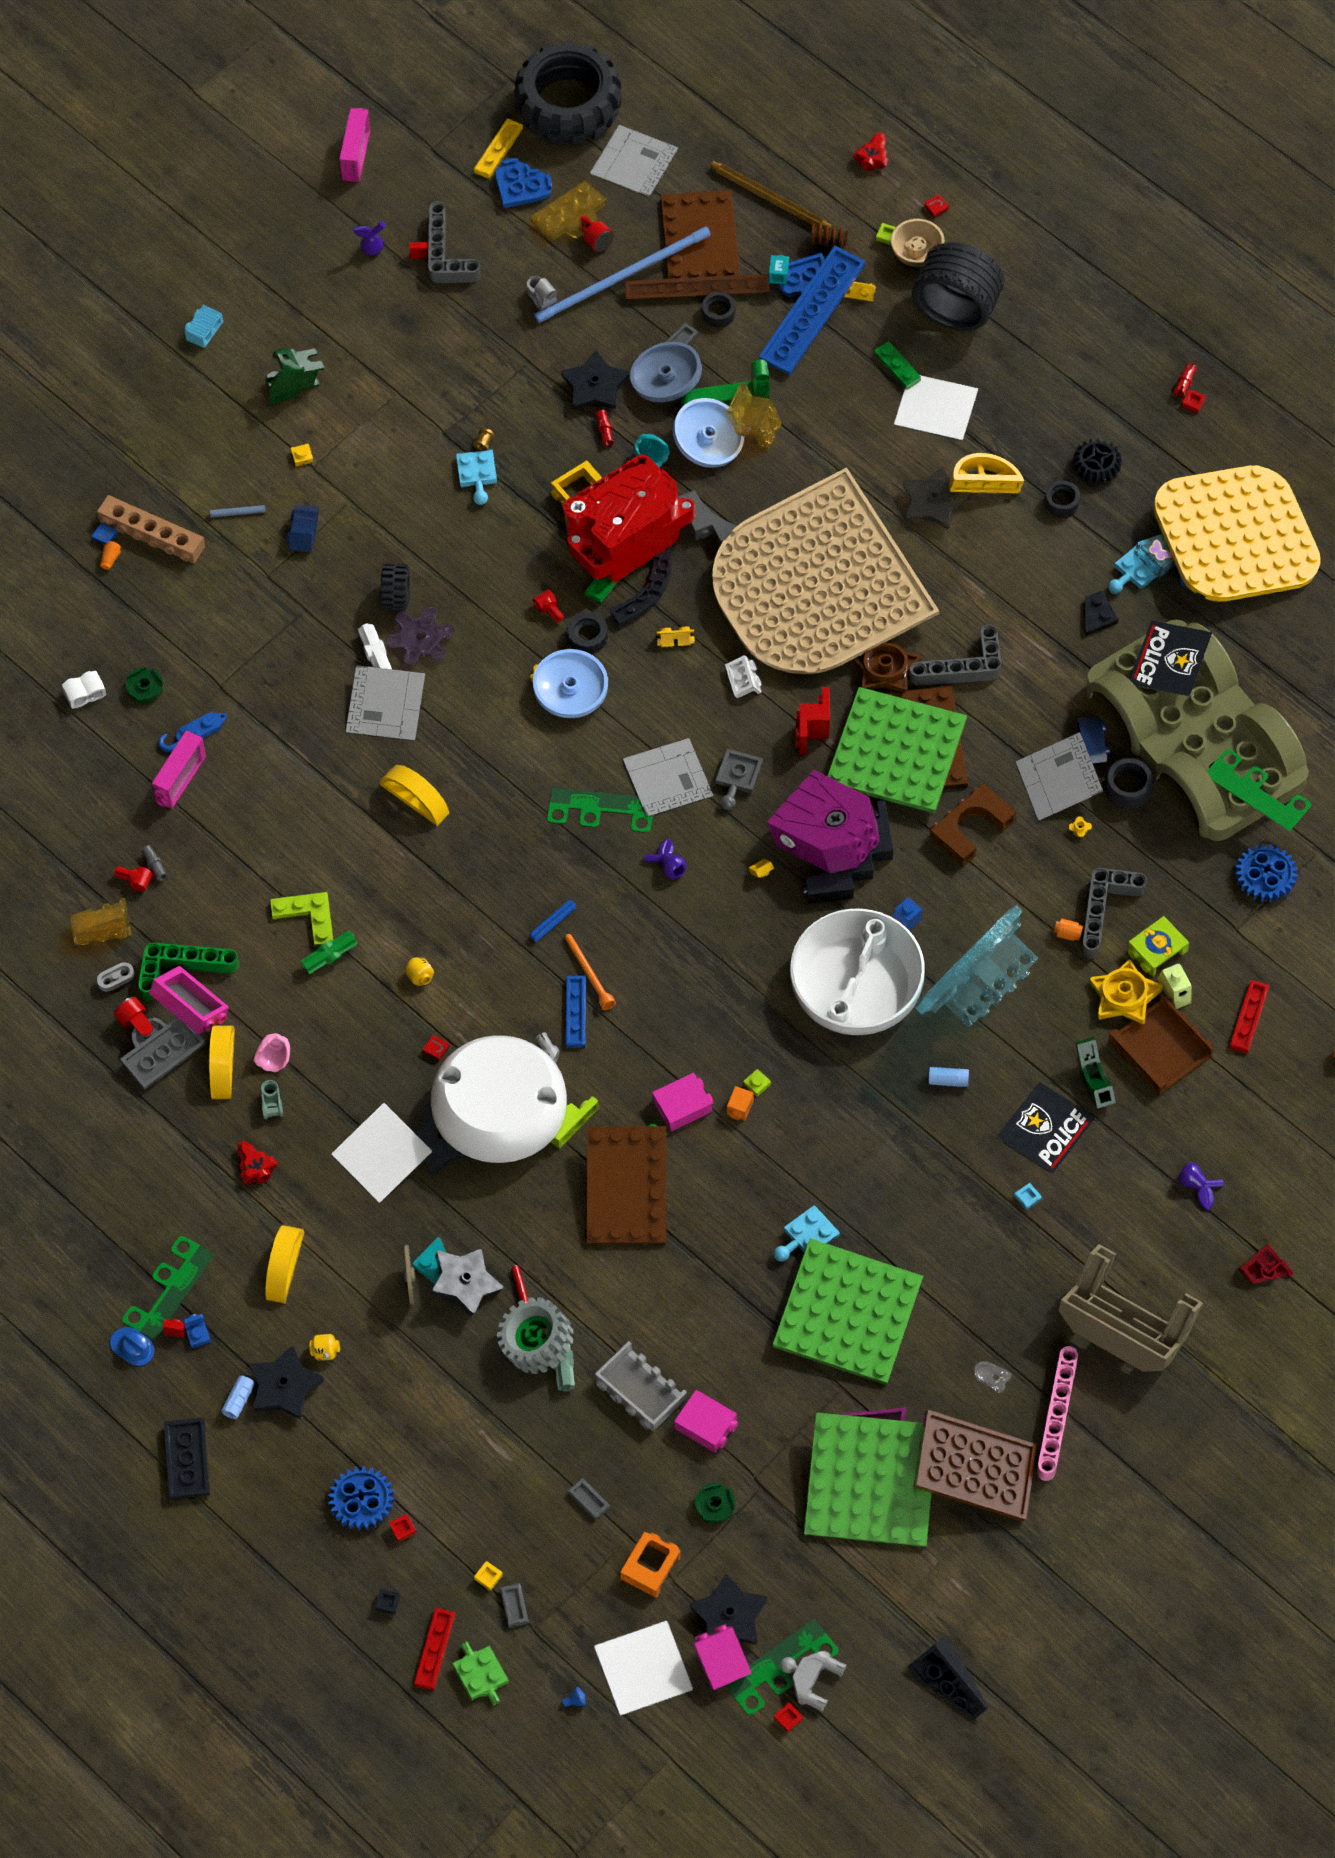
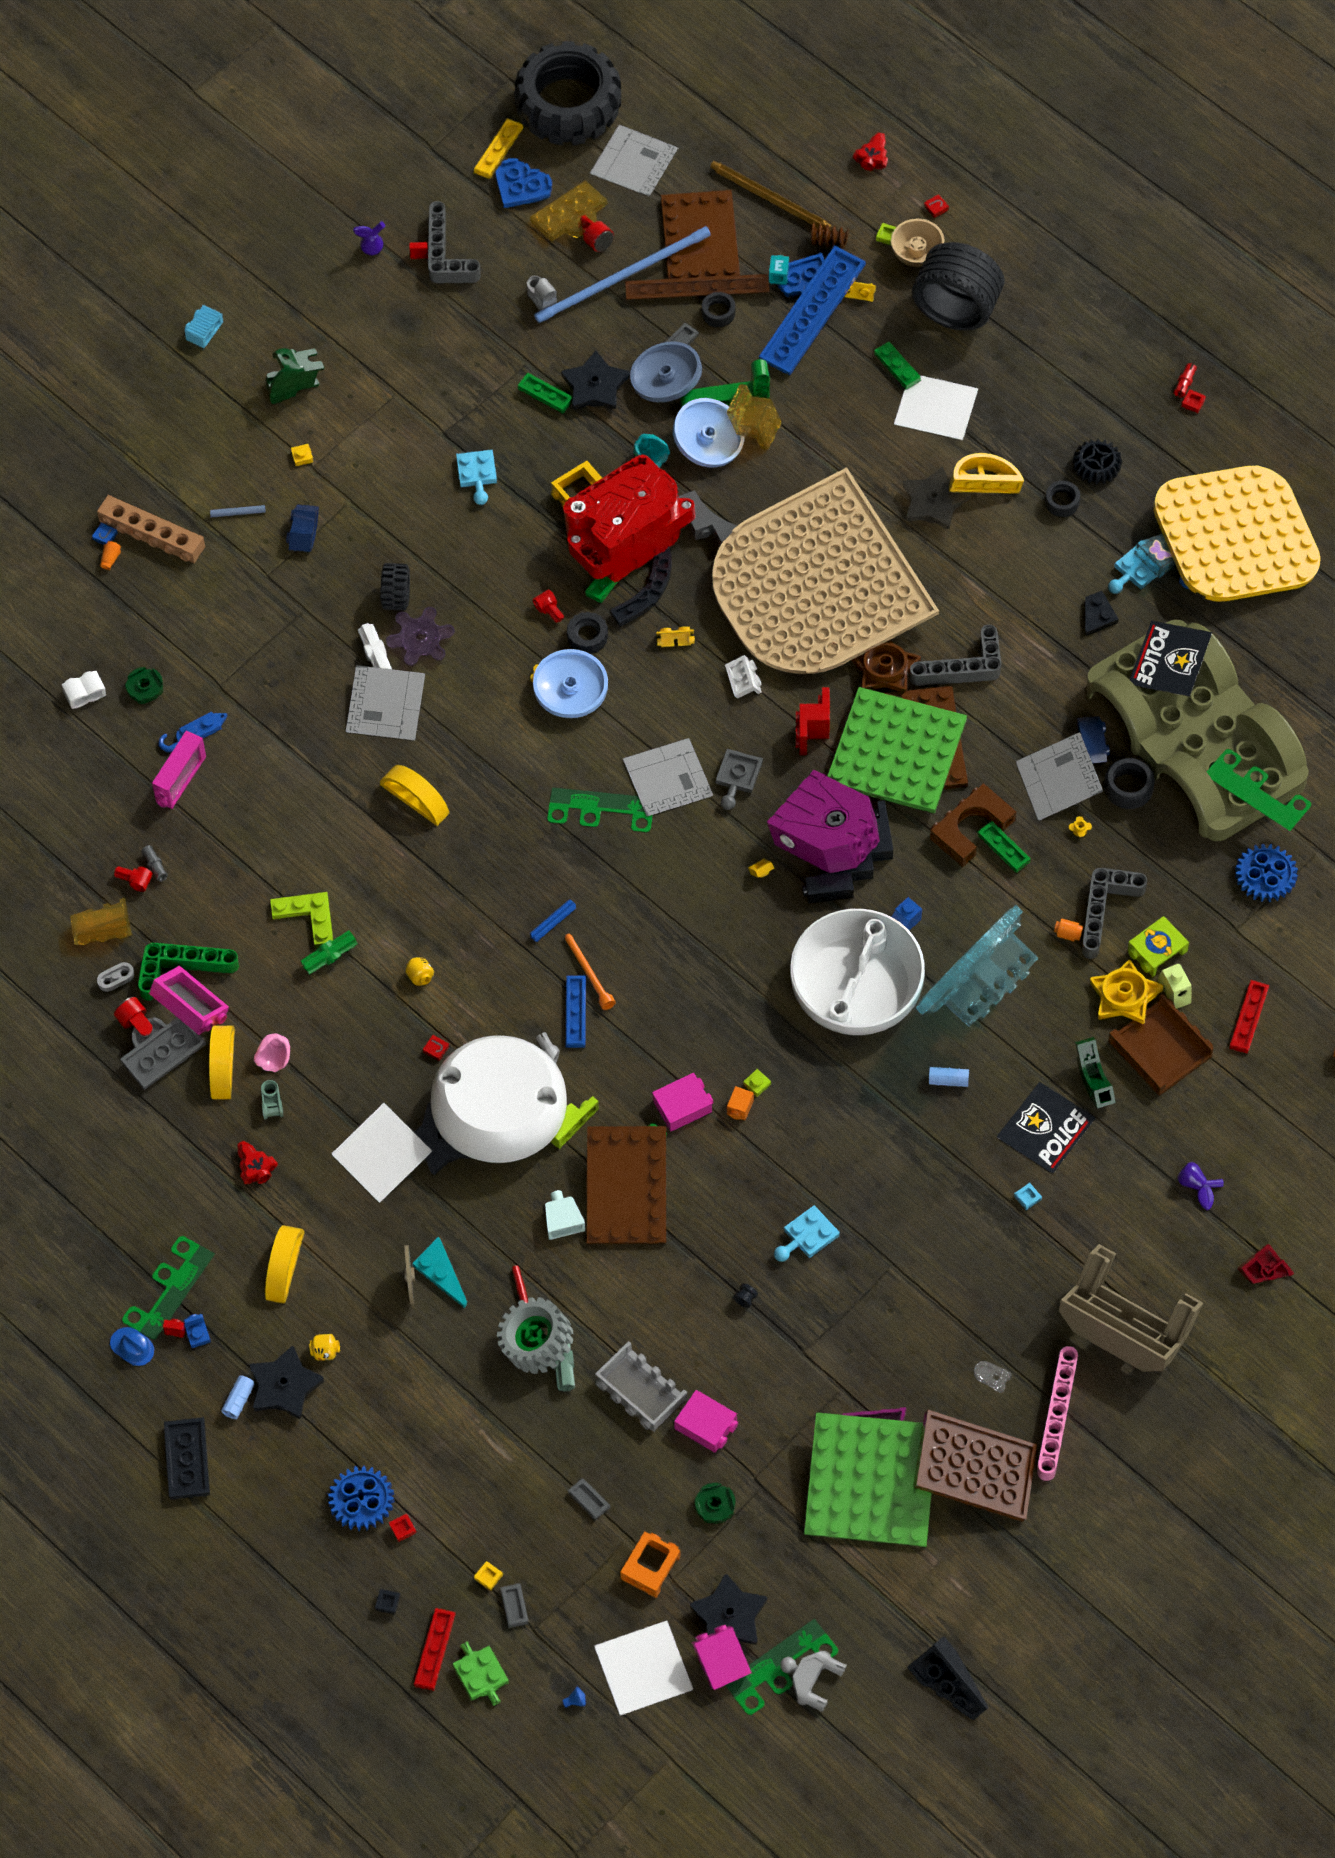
dark pink window [340,108,370,182] -> none
plate [430,1249,503,1317] -> none
pearl gold bush [473,428,495,451] -> none
red pin [596,410,614,447] -> none
dark purple piece [645,839,687,879] -> none
bright green plate [772,1238,923,1385] -> none
red plate [774,1703,803,1733] -> none
none -> green plate [518,373,573,414]
none -> light aqua torso [545,1190,585,1240]
none -> black wheel [733,1283,758,1308]
none -> green plate [978,821,1031,873]

